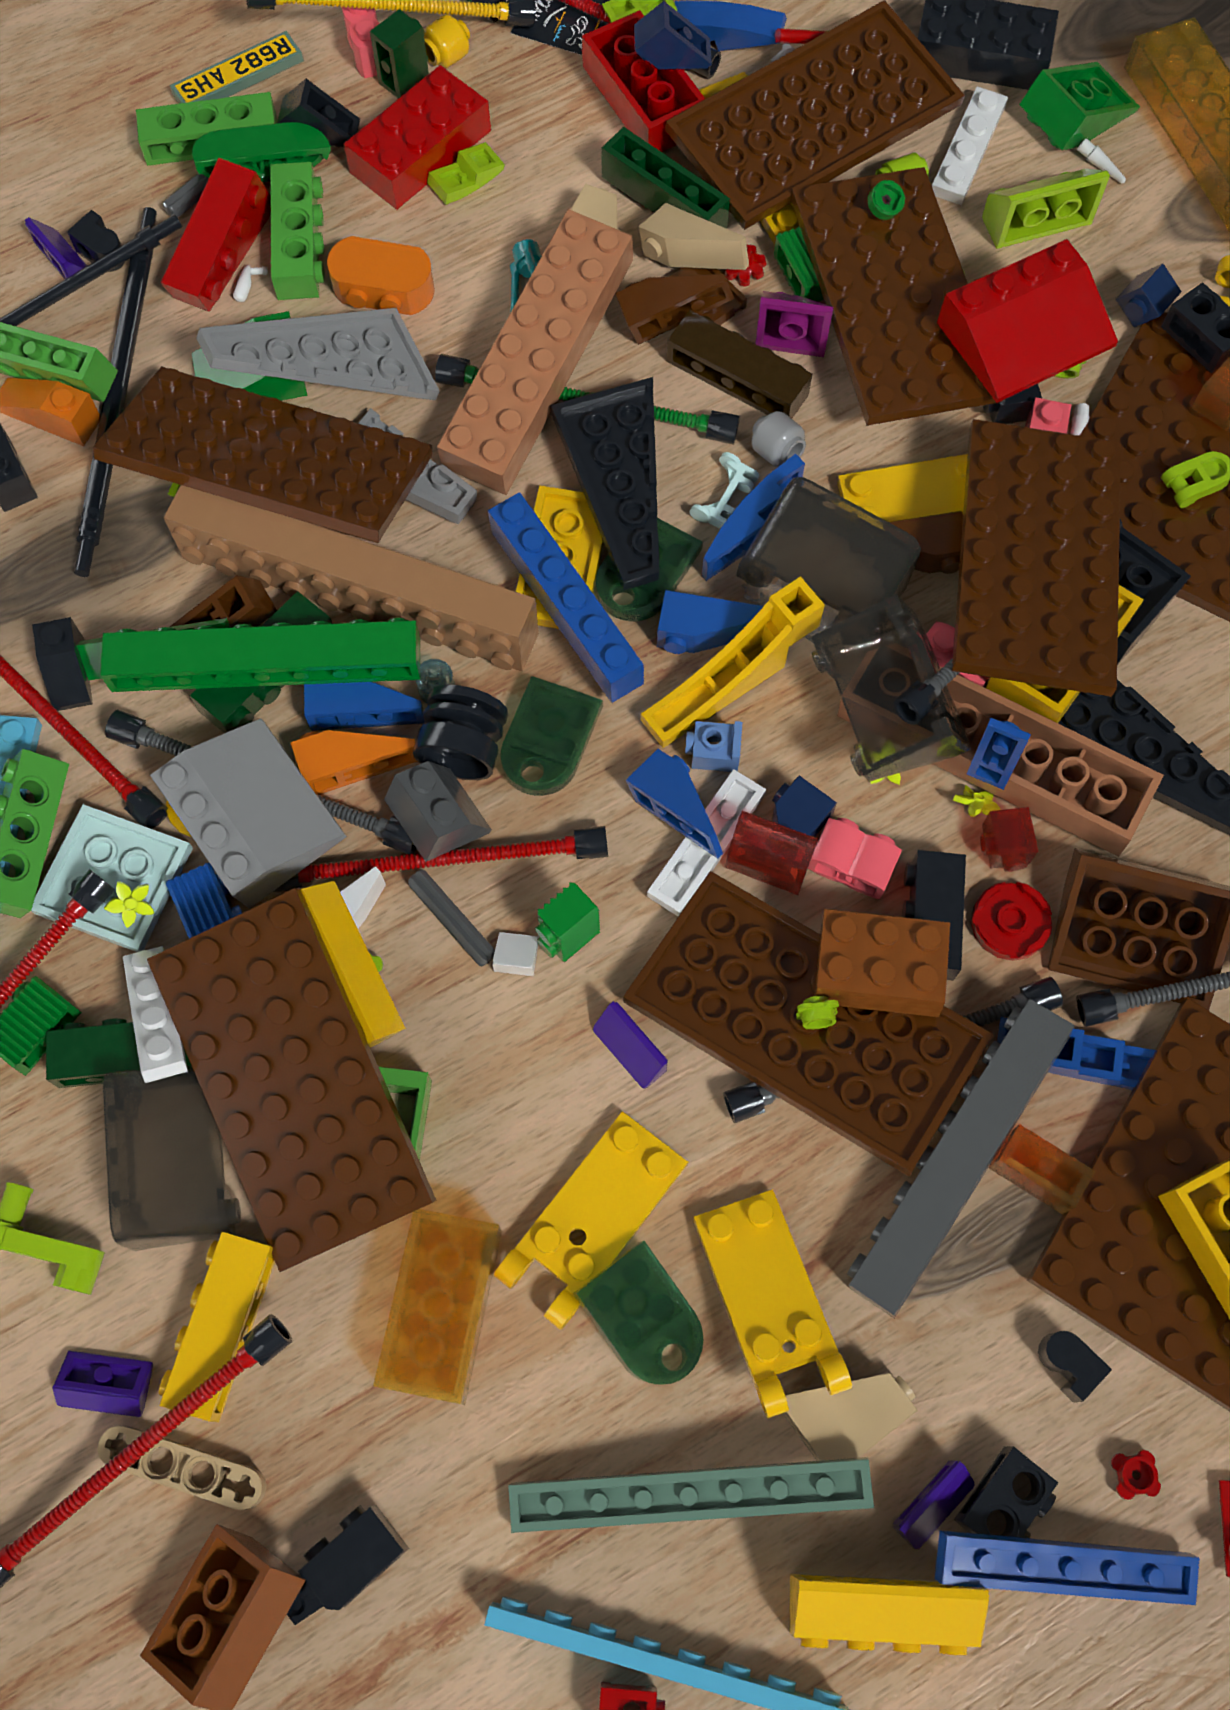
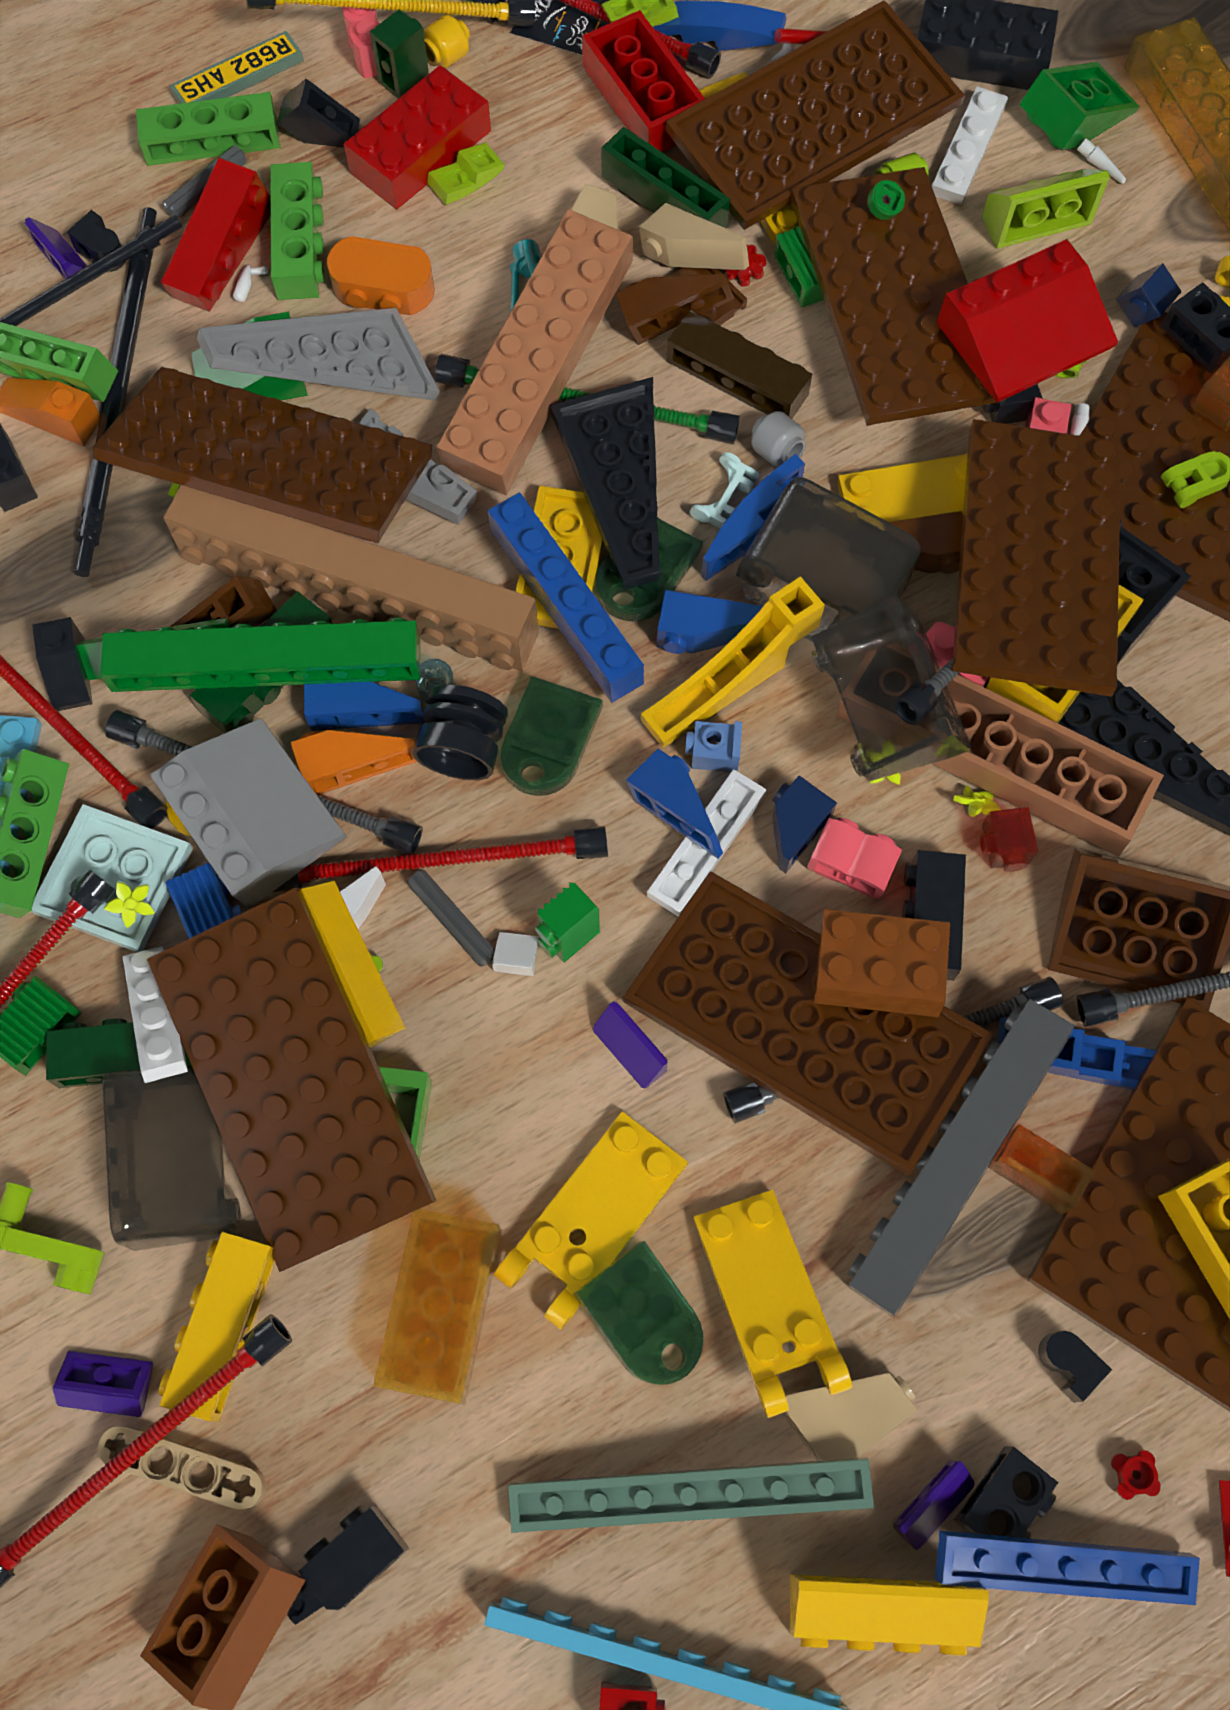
green brick [192,122,331,183] -> none
dark grey slope [384,761,492,862] -> none
dark blue slope [634,1,712,69] -> none
clear red slope [724,811,818,895] -> none
magenta slope [755,291,833,357] -> none
lime plate [796,996,839,1029] -> none
blue slope [967,718,1031,790] -> none
red tile [971,882,1053,961] -> none

